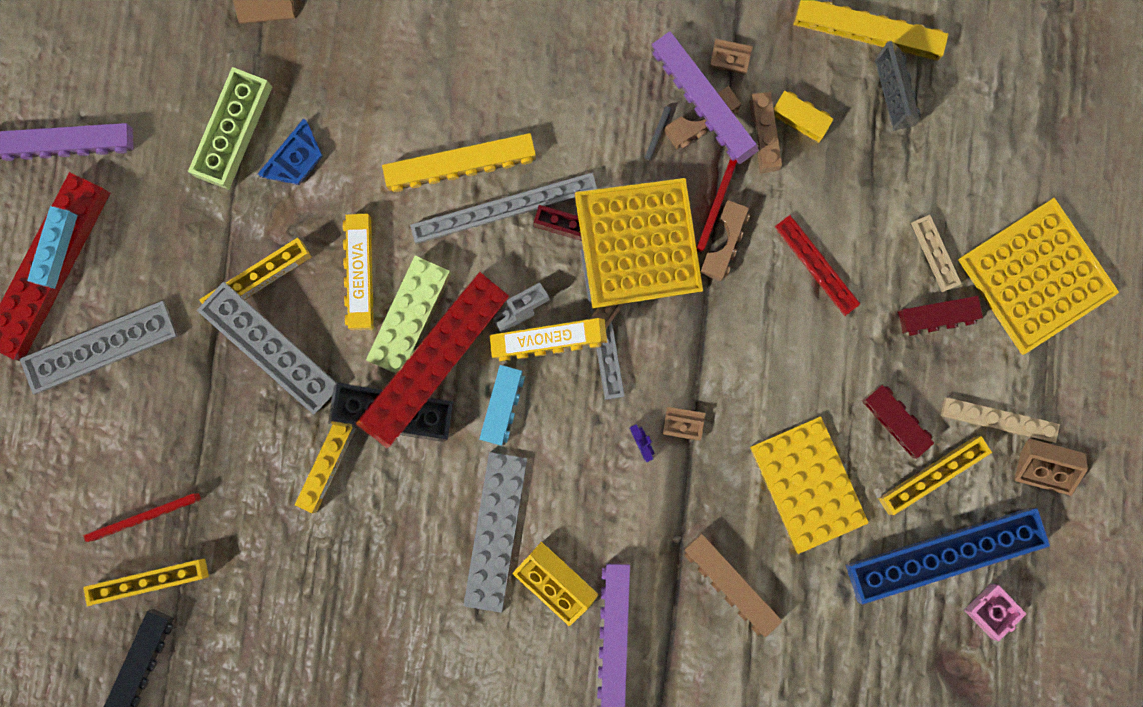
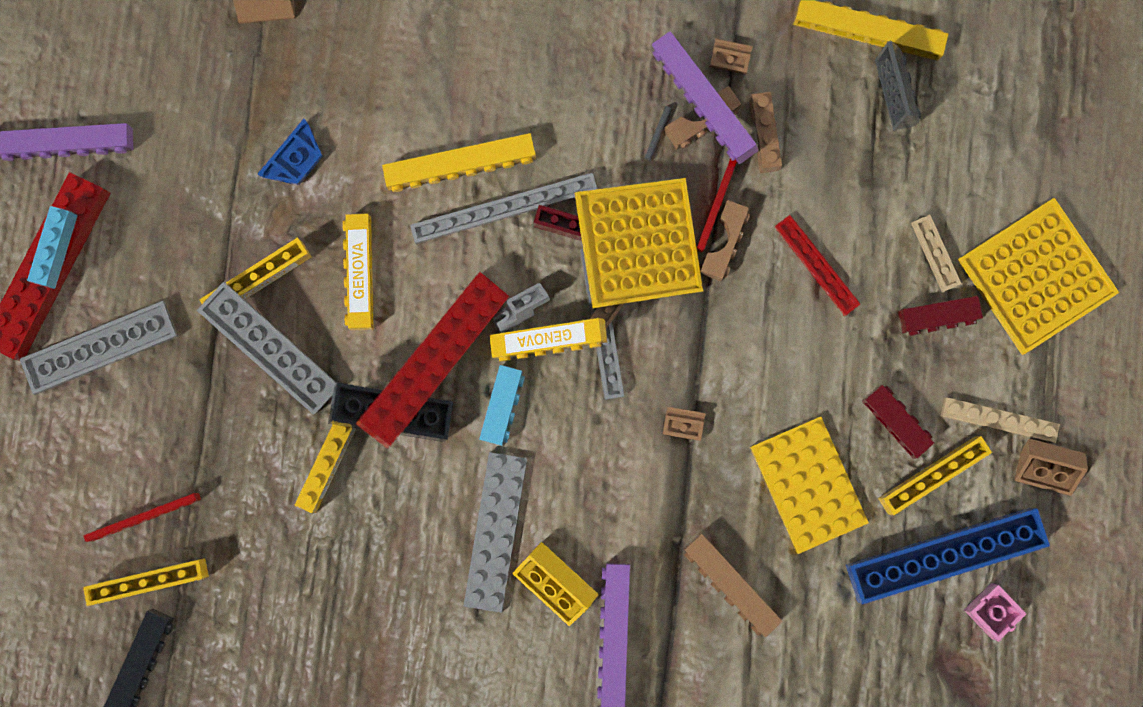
yellowish green brick [188,67,272,190] -> none
yellowish green brick [366,256,452,374] -> none
dark purple plate [629,424,655,463] -> none
yellow brick [774,90,834,143] -> none

